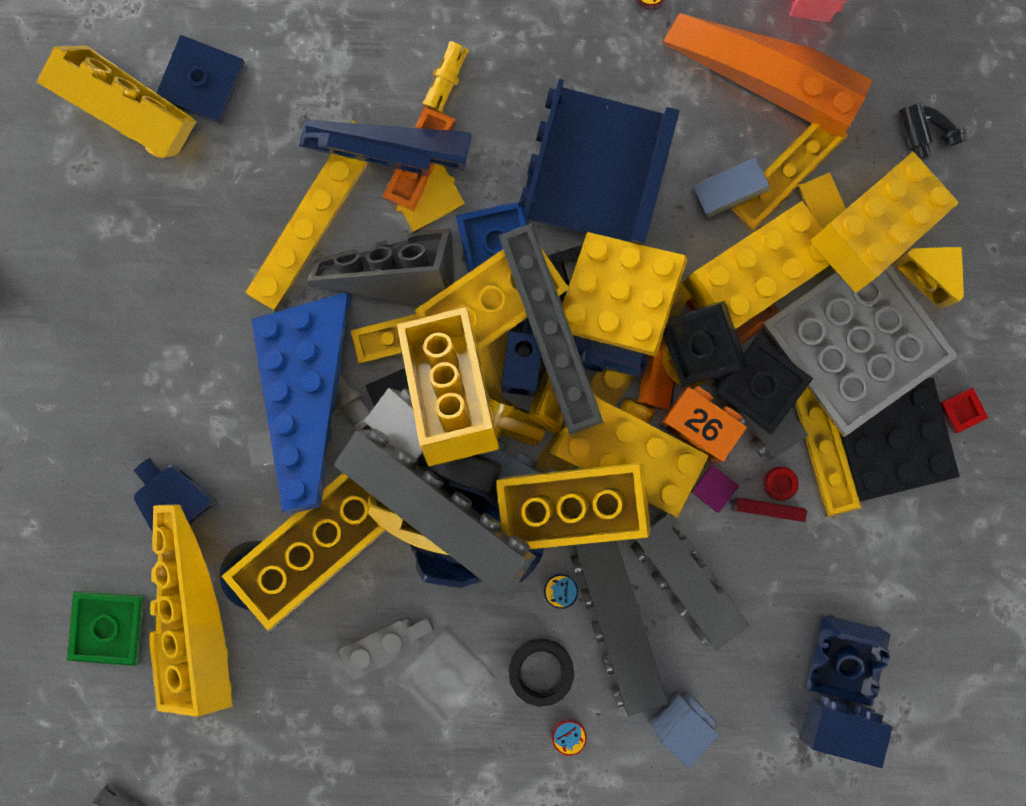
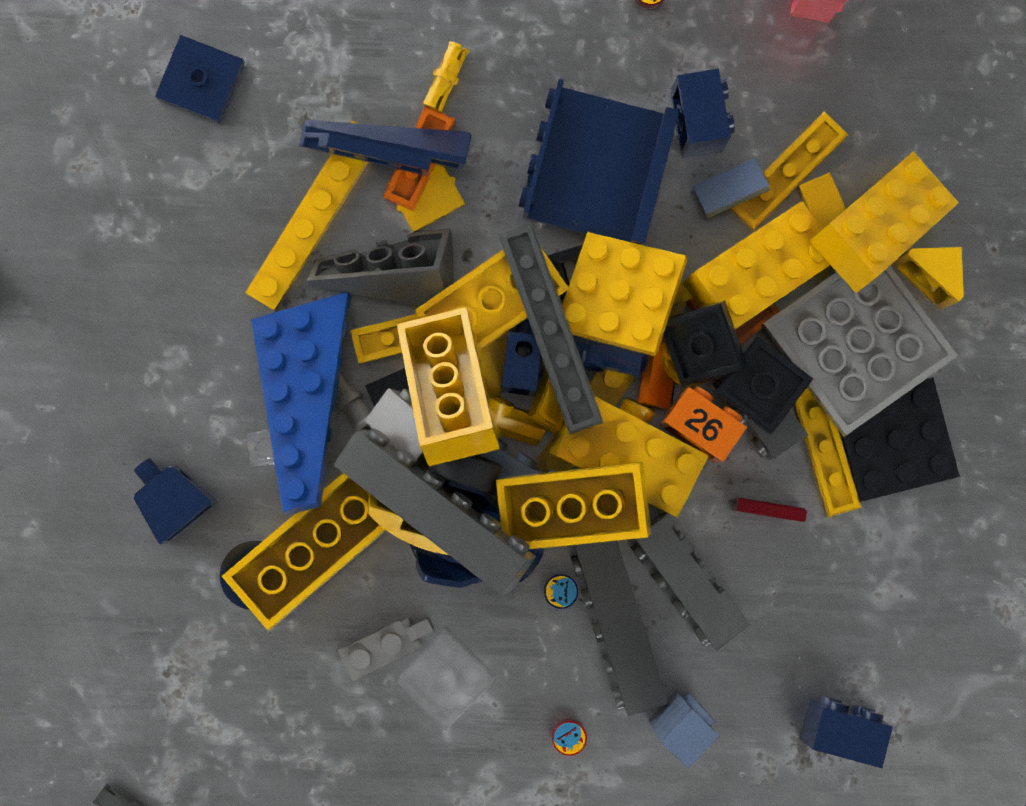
yellow wedge [36,45,197,158] -> none
green plate [67,591,145,666] -> none
yellow wedge [149,505,233,717] -> none
blue tile [456,201,527,273] -> none
black tyre [509,638,575,707] -> none
orange wedge [663,13,873,137] -> none
magenta tile [691,465,739,513] -> none
red tile [763,466,799,501] -> none
dark blue slope [806,615,891,706] -> none
black plant [898,103,967,161] -> none
red plate [940,387,989,434] -> none
none -> dark blue brick [670,68,735,159]

